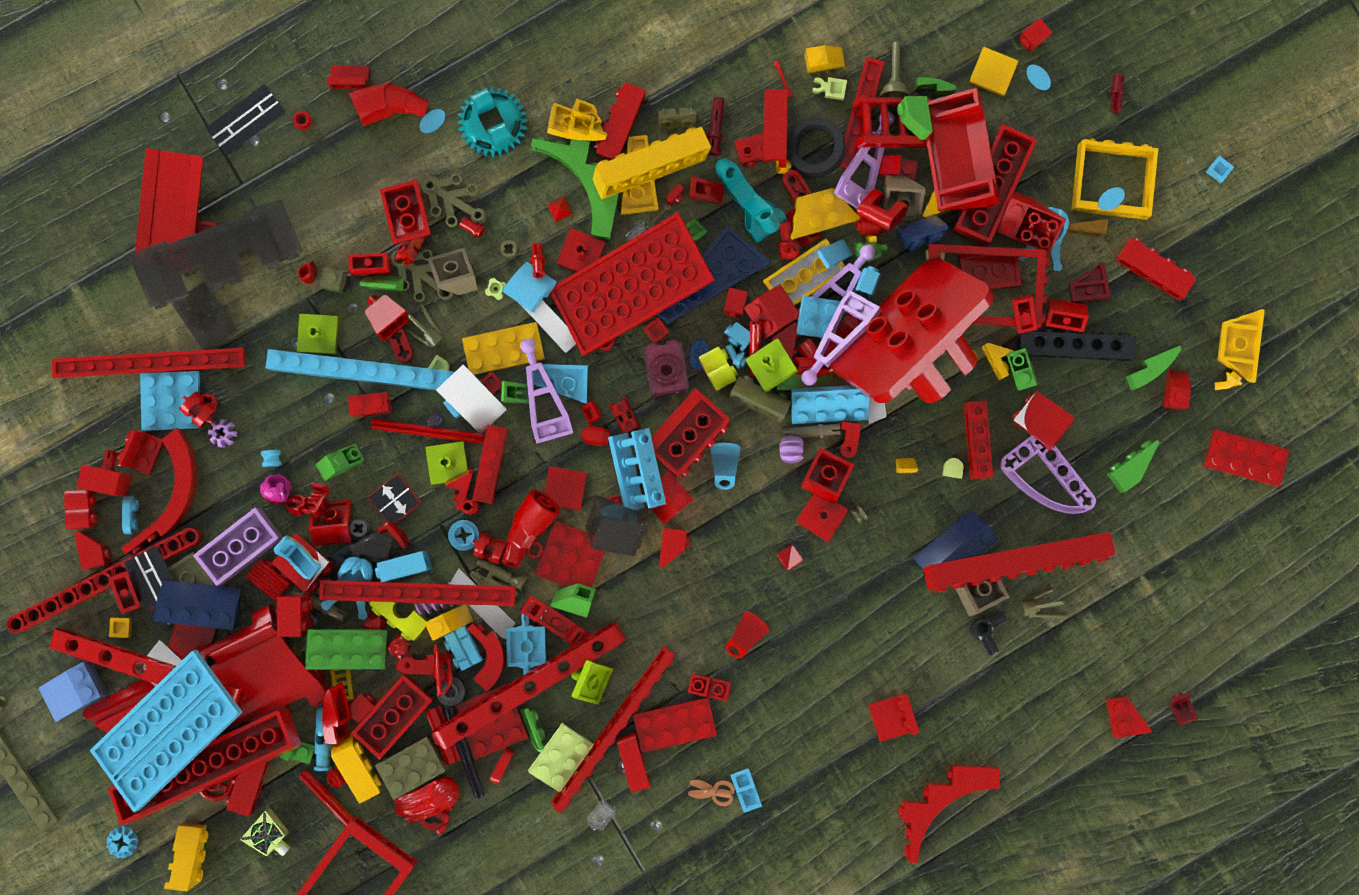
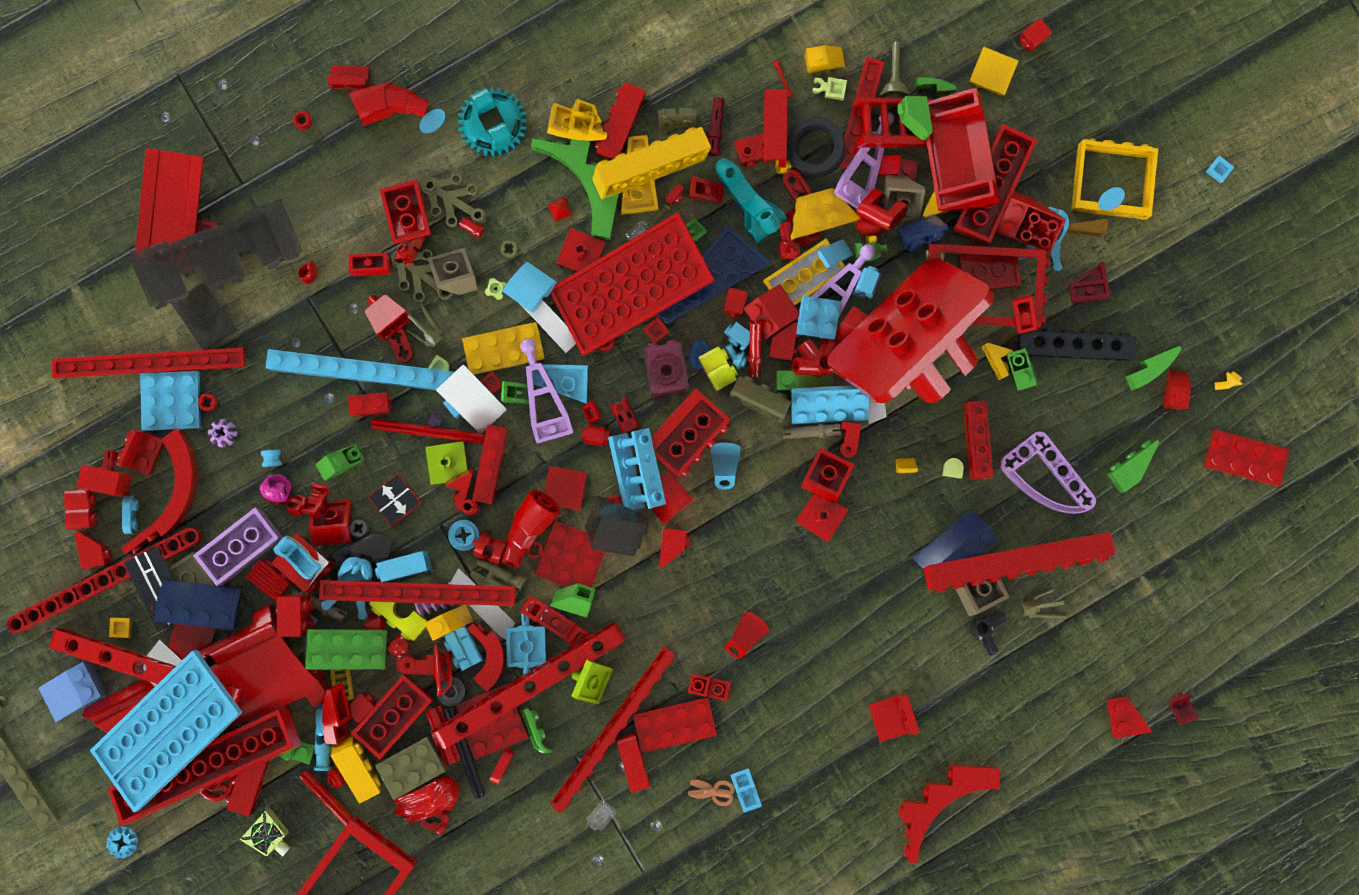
red slope [108,571,141,614] -> none
yellow wedge [164,822,208,891] -> none
red wheel [179,391,217,428] -> none
black sticker [206,84,285,156] -> none
lime tile [297,314,339,355] -> none
olive brick [320,267,348,294] -> none
bright green slope [360,275,404,291] -> none
red piece [378,521,410,550] -> none
yellowish green plate [528,723,594,792] -> none
red axle [530,243,546,279] -> none
lime tile [745,338,798,392] -> none
red slope [776,544,803,571] -> none
lavender piece [780,435,804,464] -> none
lavender plate [801,290,882,385] -> none
olive bush [850,505,868,524] -> none
red panel [1012,391,1075,452] -> none
medium azure sticker [1026,65,1051,90] -> none
red brick [1045,298,1089,333] -> none
dark red axle [1110,74,1125,113] -> none
red brick [1114,238,1196,300] -> none
yellow wing [1217,309,1265,383] -> none

